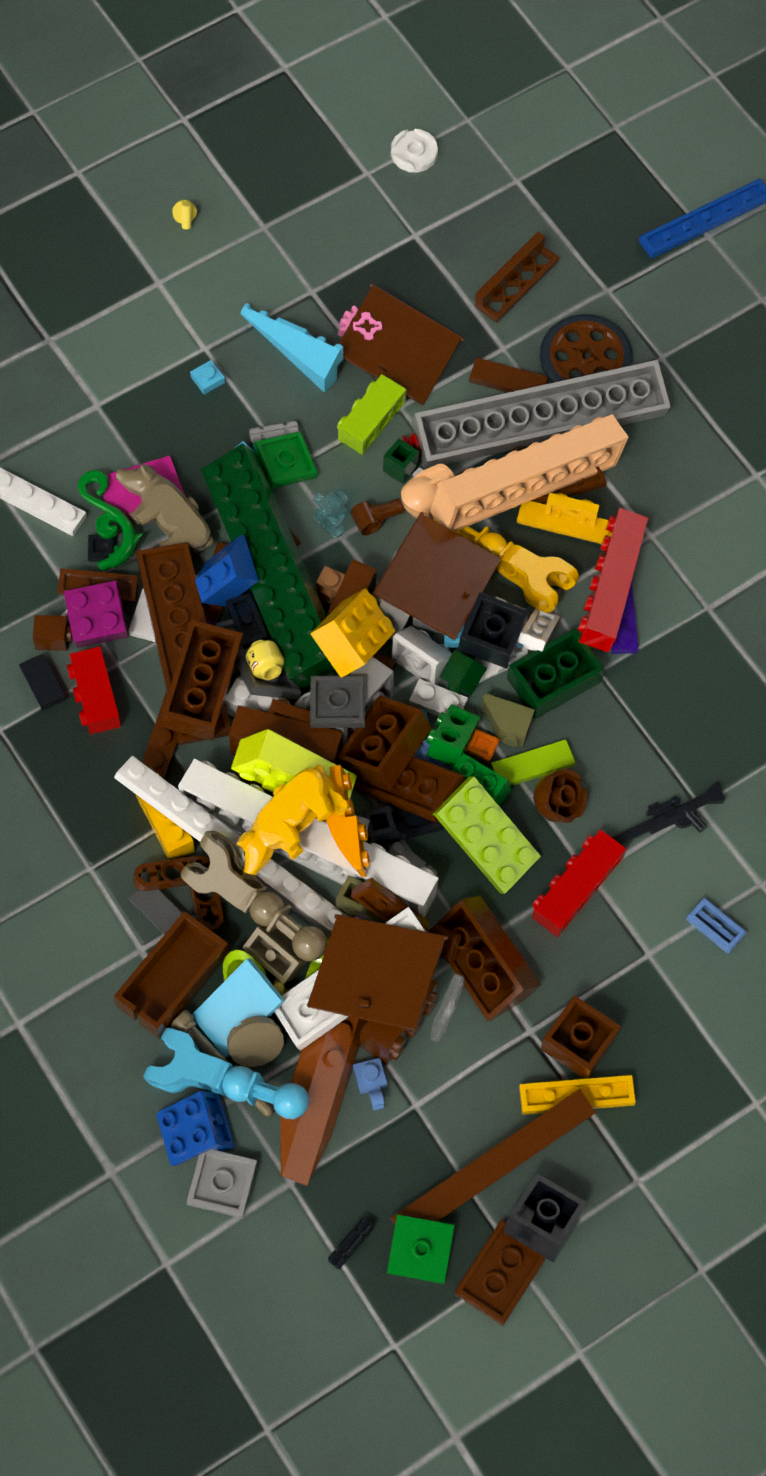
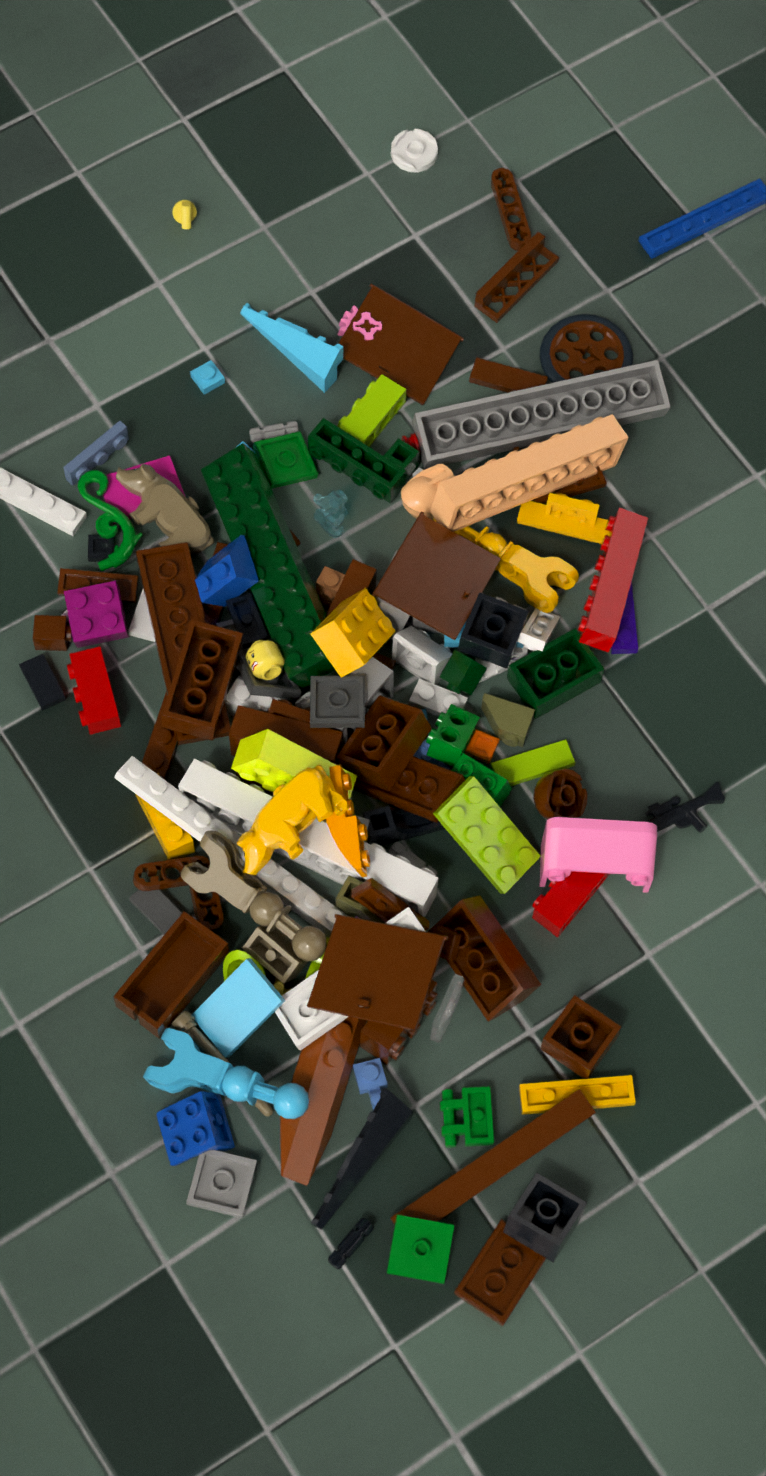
dark tan tile [227,1016,284,1067] -> none
reddish brown pin [350,498,403,536] -> none
medium blue tile [686,897,747,954] -> none
none -> sand blue plate [63,421,129,486]
none -> dark green brick [308,418,406,503]
none -> black wedge [311,1088,413,1230]
none -> green plate [439,1087,494,1148]
none -> reddish brown beam [491,168,531,251]
none -> bright pink windscreen [540,817,657,893]

